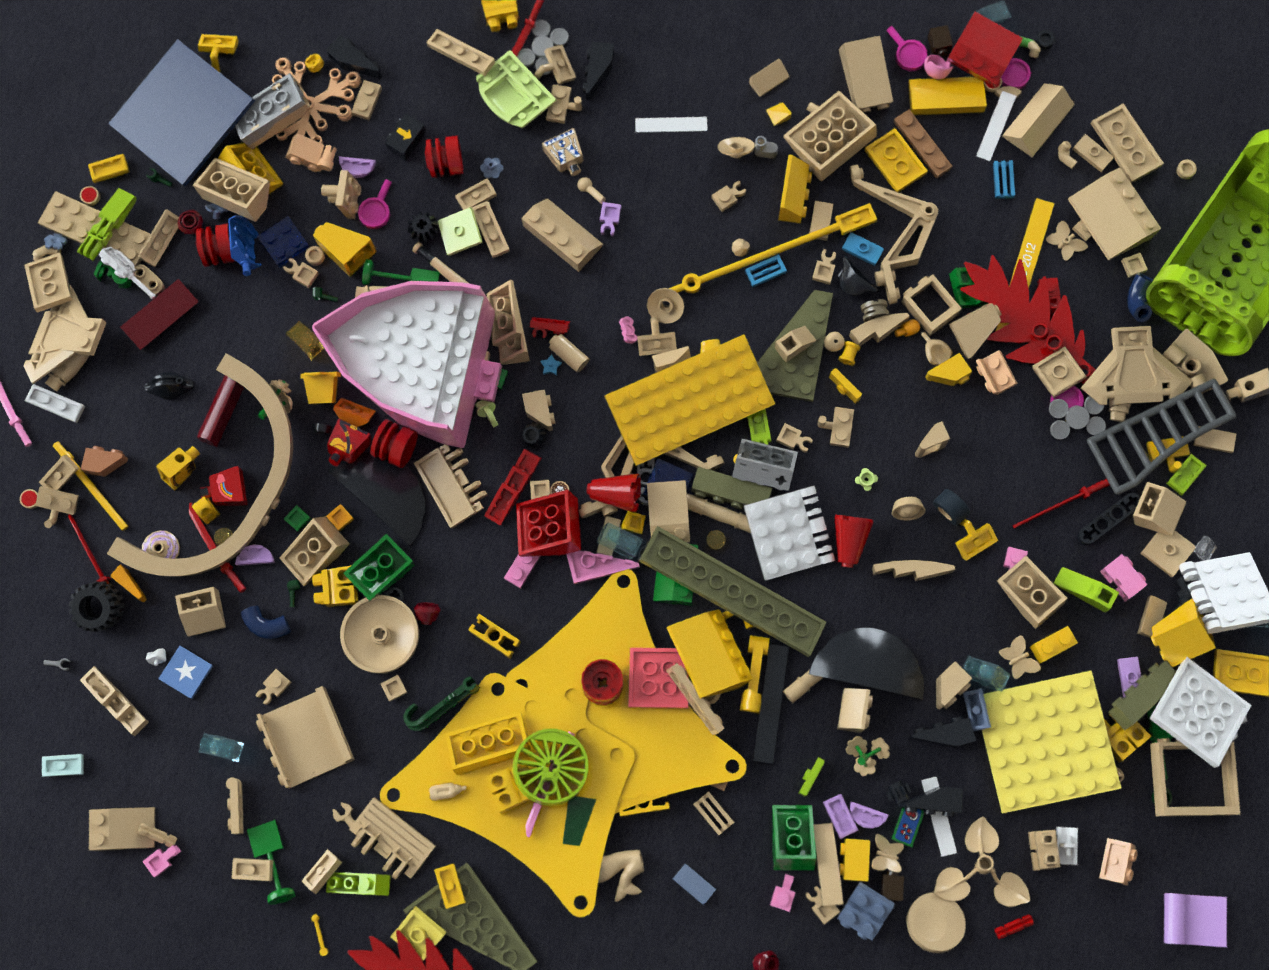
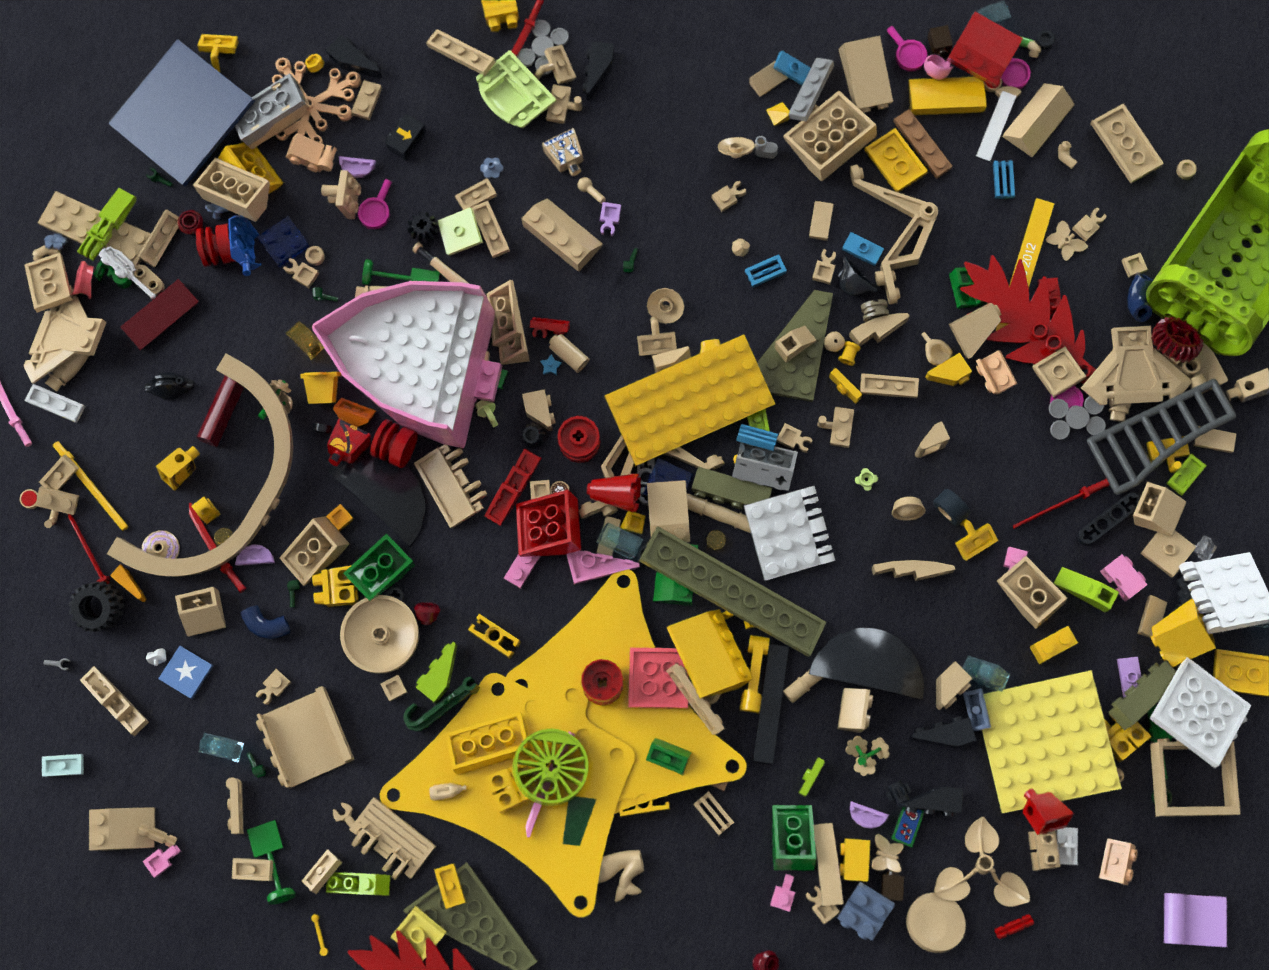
tile [80,186,100,206] -> none
nougat slope [81,446,128,477] -> none
yellow plate [88,154,129,183] -> none
red torso [200,466,248,506] -> none
green tile [284,505,311,533] -> none
yellow slope [313,222,377,277] -> none
red wheel [425,135,463,178] -> none
bright pink piece [619,316,637,344] -> none
white sticker [635,117,707,132] -> none
yellow bar [668,203,877,294] -> none
sand blue slope [673,864,716,905] -> none
yellow slope [779,155,812,223] -> none
lavender plate [823,794,858,839] -> none
red cone [835,514,874,568] -> none
light orange cylinder [894,319,920,337] -> none
tan window [902,275,962,336] -> none
white sticker [921,776,957,856] -> none
tan piece [999,635,1041,679] -> none
tan slope [1068,168,1161,261] -> none
tan plate [1072,134,1114,172] -> none
none -> coral hat [72,261,94,299]
none -> dark green hand [246,752,266,778]
none -> lime slope [416,642,457,704]
none -> red wheel [557,416,601,463]
none -> dark green hand [623,248,638,272]
none -> green slope [646,738,691,775]
none -> dark azure tile [736,424,778,451]
none -> dark azure plate [773,51,811,85]
none -> light grey plate [789,58,834,122]
none -> tan plate [860,374,919,398]
none -> red torso [1023,788,1074,835]
none -> dark red gear [1151,316,1204,363]

